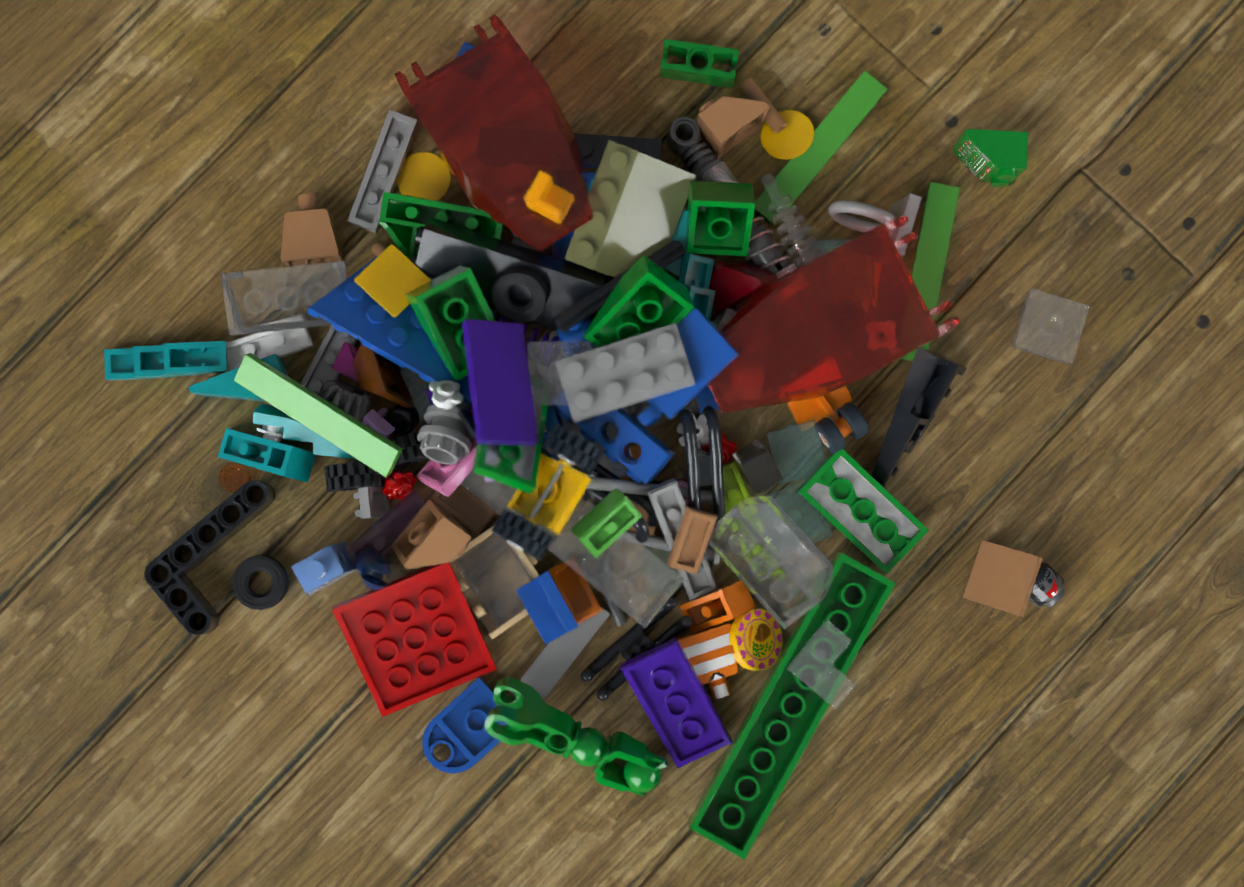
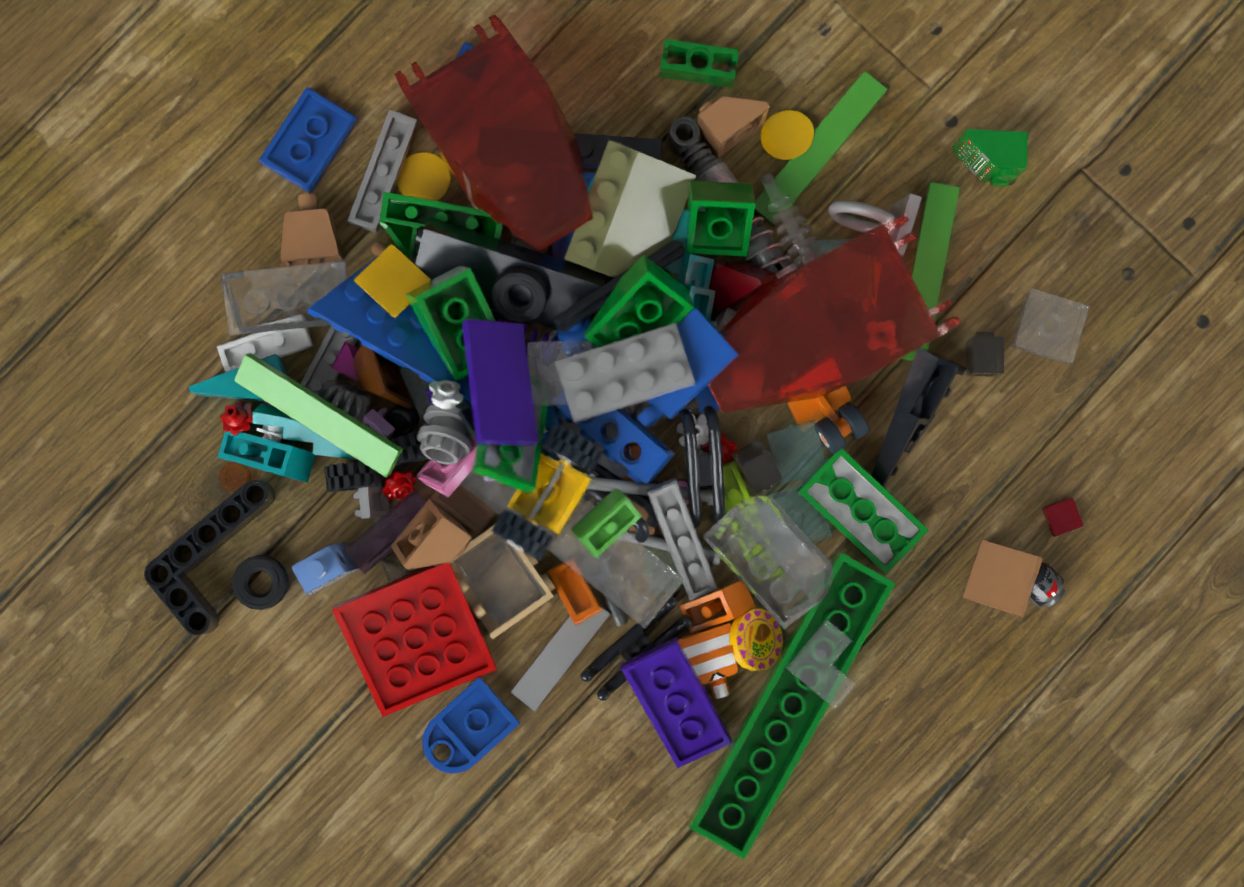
teal slope [104,341,228,381] -> none
dark blue piece [355,548,391,590] -> none
green piece [485,677,668,796] -> none
blue panel [516,571,579,644] -> none
light orange panel [524,170,575,224] -> none
medium nougat tile [666,506,717,574] -> none
medium nougat piece [741,78,787,134] -> none
none -> red plant [220,400,253,436]
none -> blue tile [258,87,359,194]
none -> clear smoke brick [966,331,1004,377]
none -> dark red tile [1042,497,1084,537]

